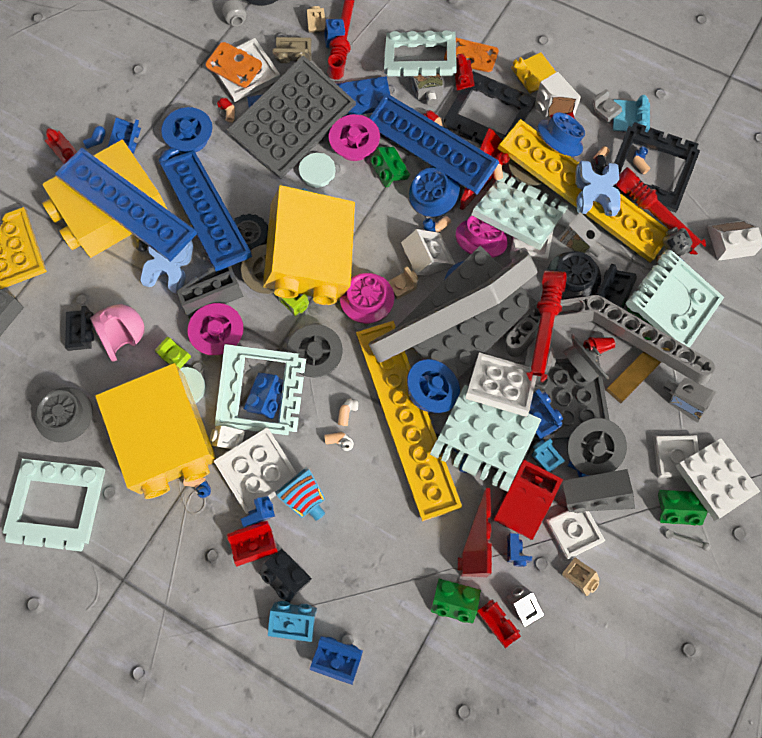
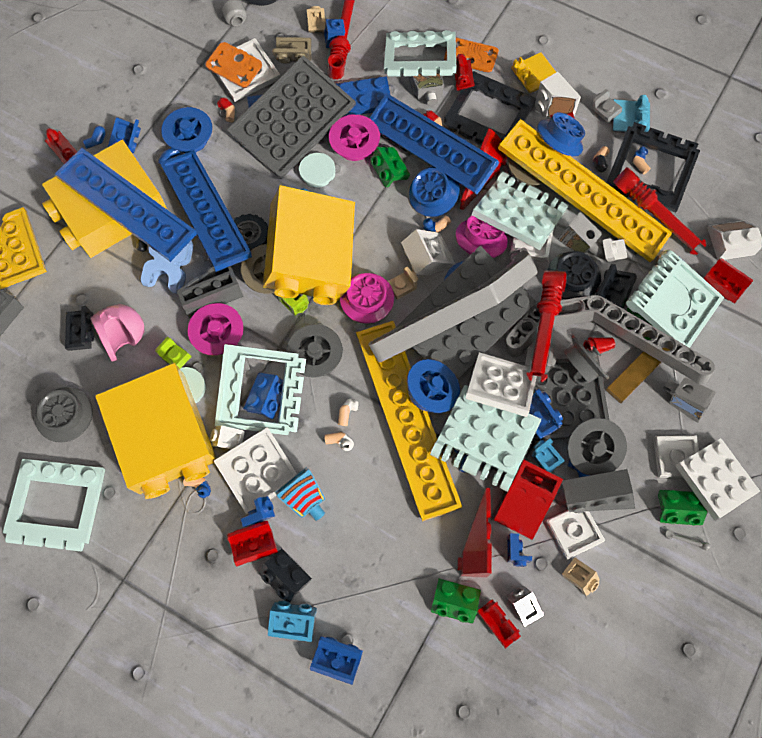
arm [493,152,510,180] -> none
light blue piece [576,160,620,216] -> none
dark grey head [662,227,693,256] -> none
none -> white bracket [602,238,627,262]
none -> red bracket [703,258,753,304]

